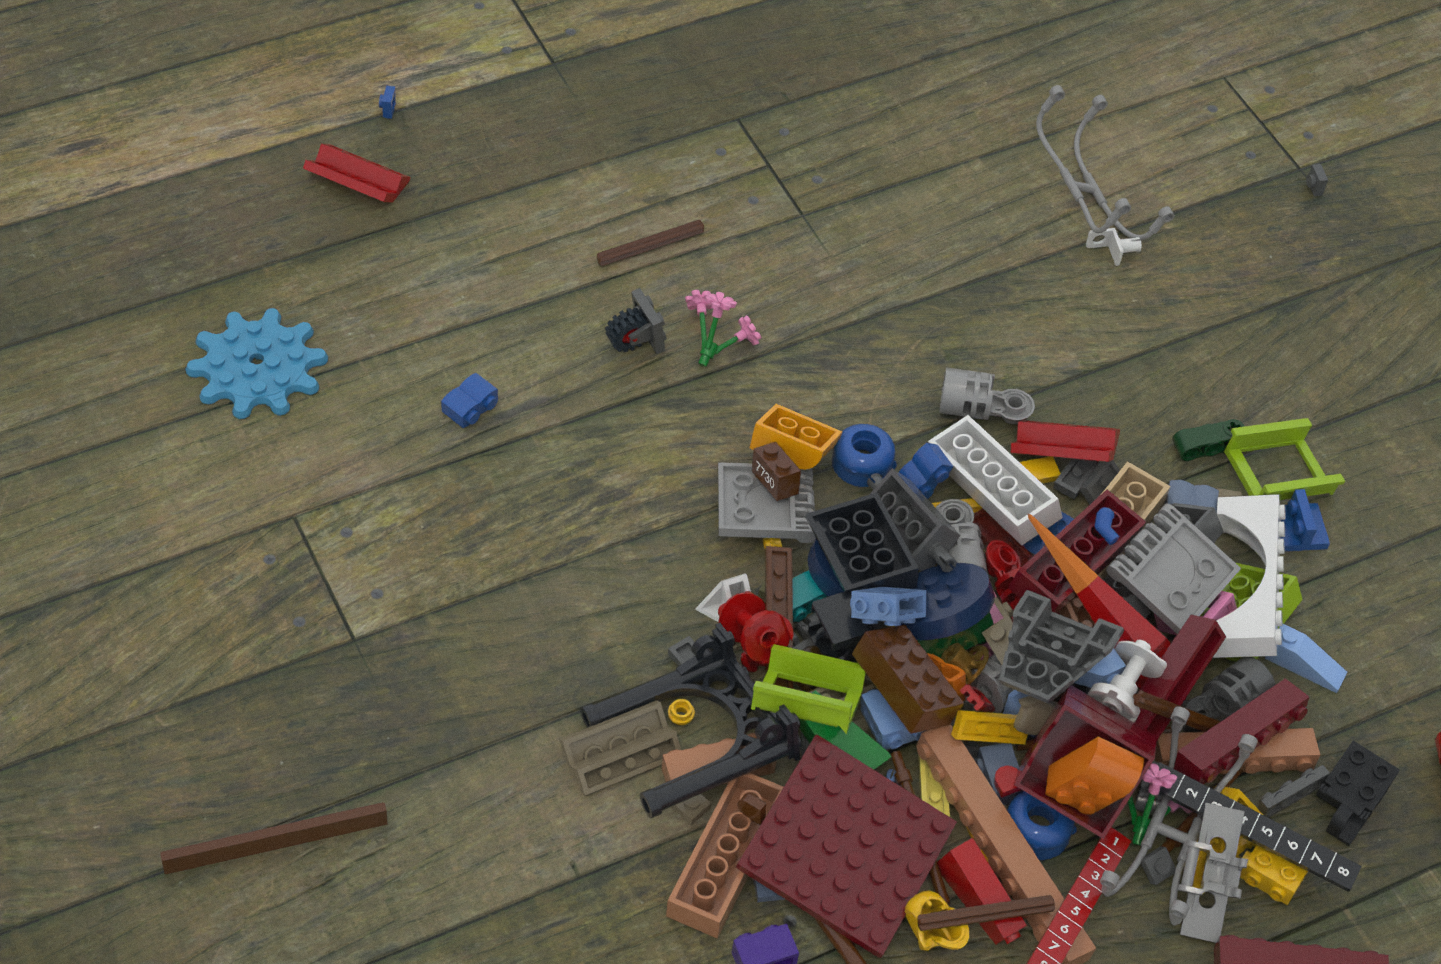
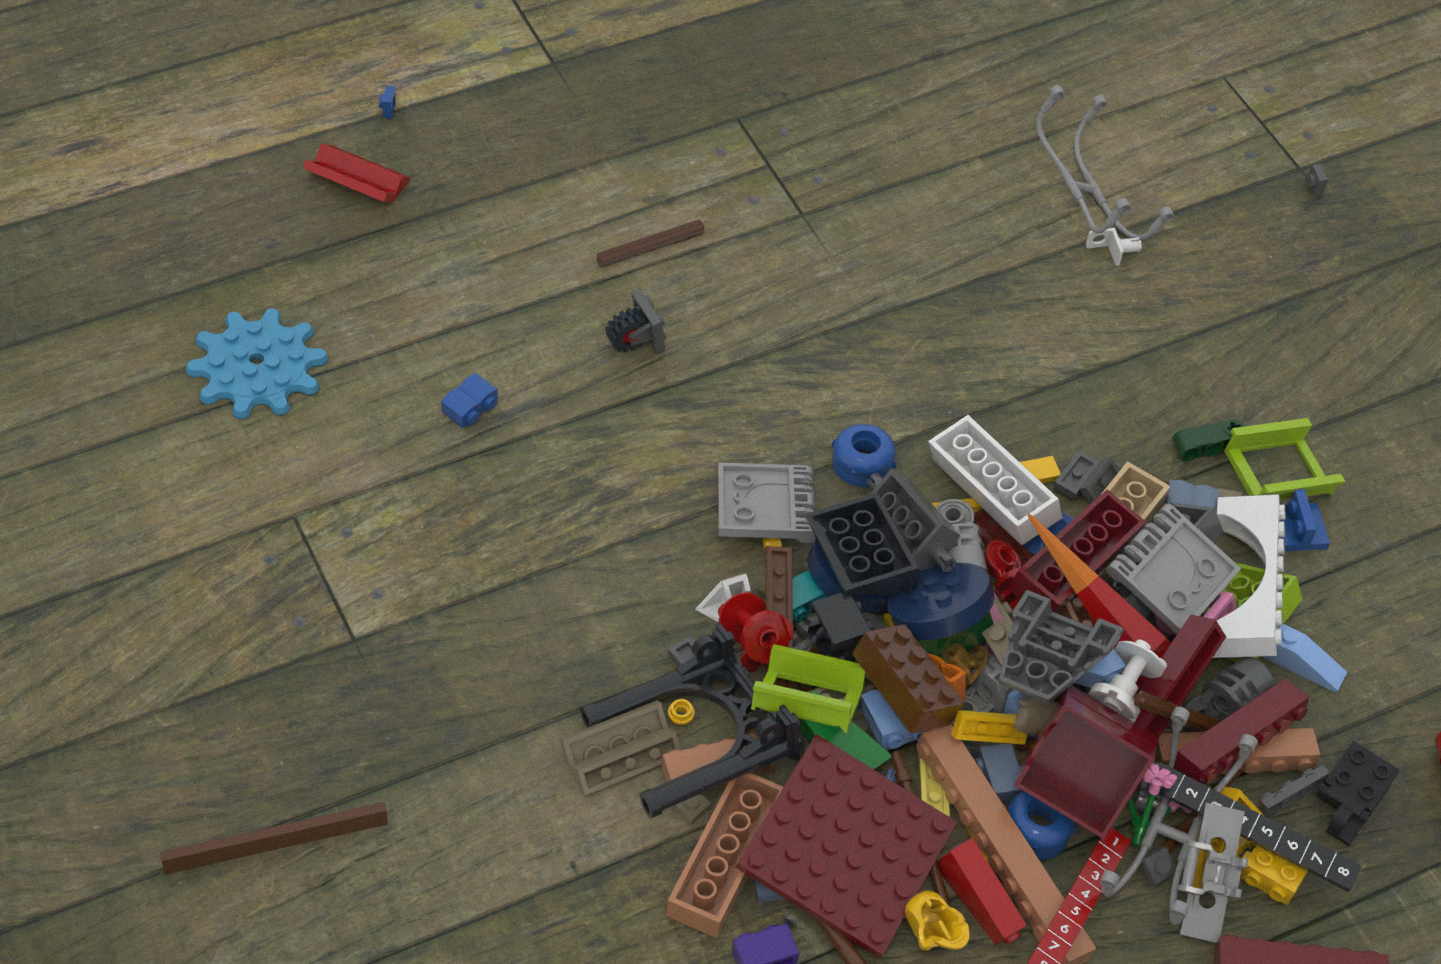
bright pink plant [685,290,761,367] -> none
reddish brown tile [737,794,766,825] -> none
light orange brick [750,404,842,470] -> none
reddish brown brick [752,442,801,501] -> none
medium blue brick [850,587,926,626] -> none
blue brick [899,443,953,499] -> none
reddish brown axle [917,895,1055,932] -> none
light grey cylinder [939,367,1035,424] -> none
red tile [959,684,995,713] -> none
red tile [994,765,1022,798] -> none
red slope [1011,420,1120,462] -> none
orange brick [1045,737,1144,815] -> none
blue arm [1095,507,1120,545] -> none

